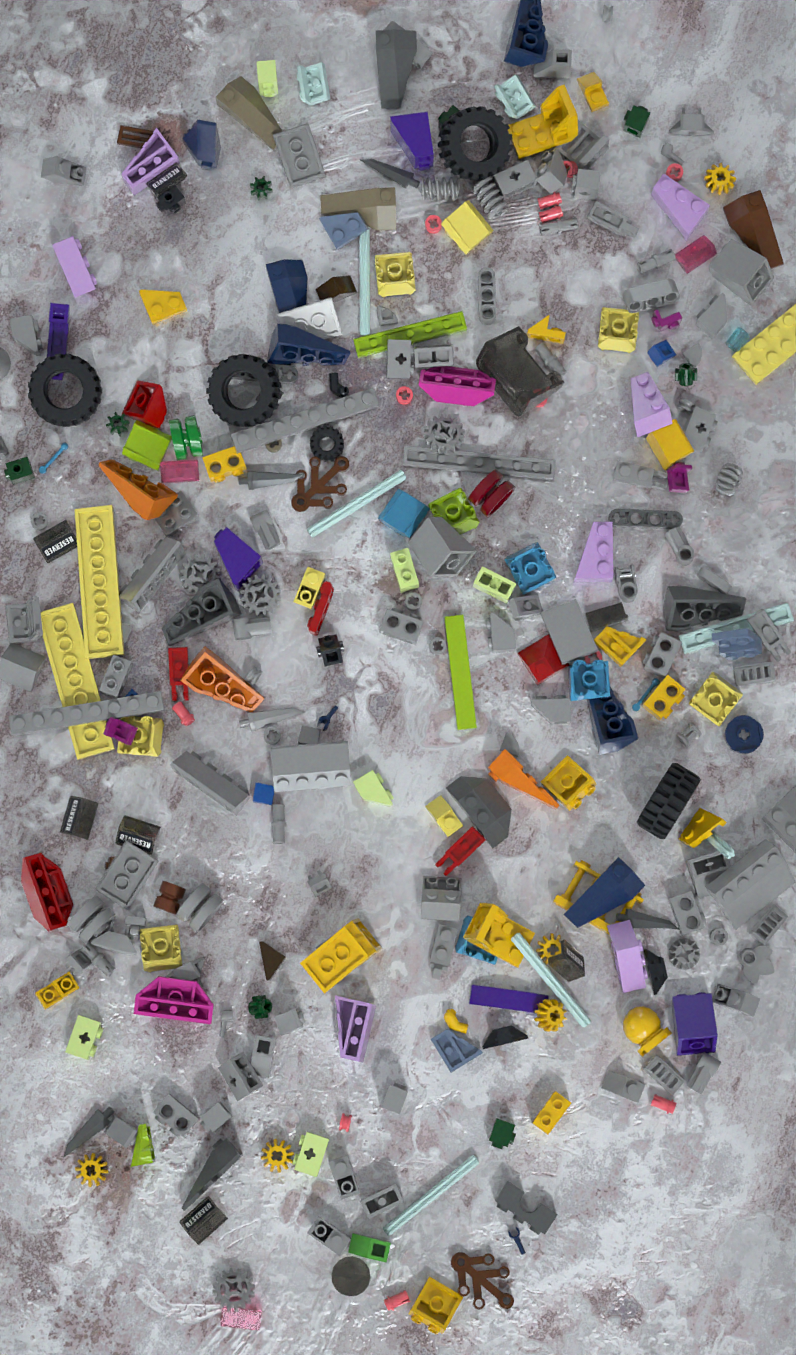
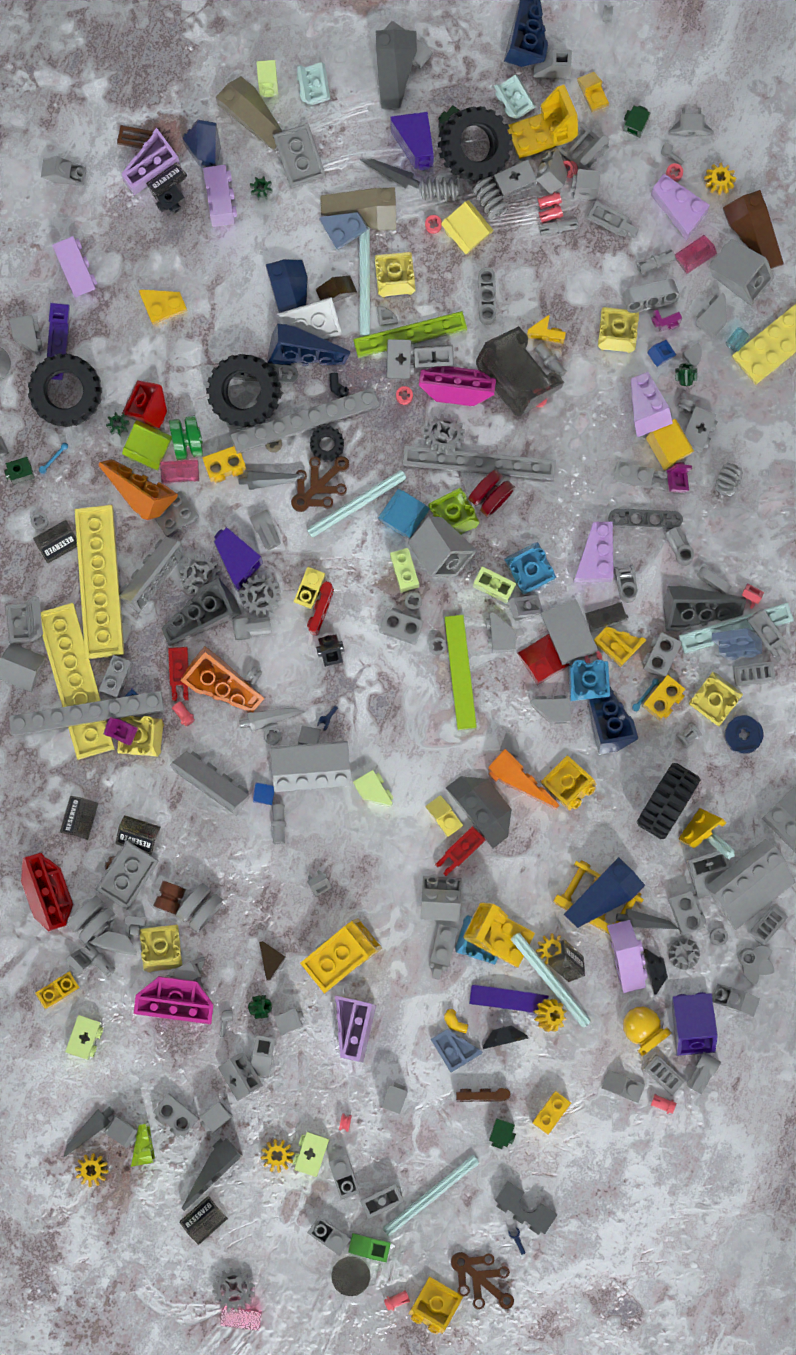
none -> lavender wedge [203,165,237,227]
none -> reddish brown hinge [456,1088,511,1102]
none -> coral tile [742,583,764,609]

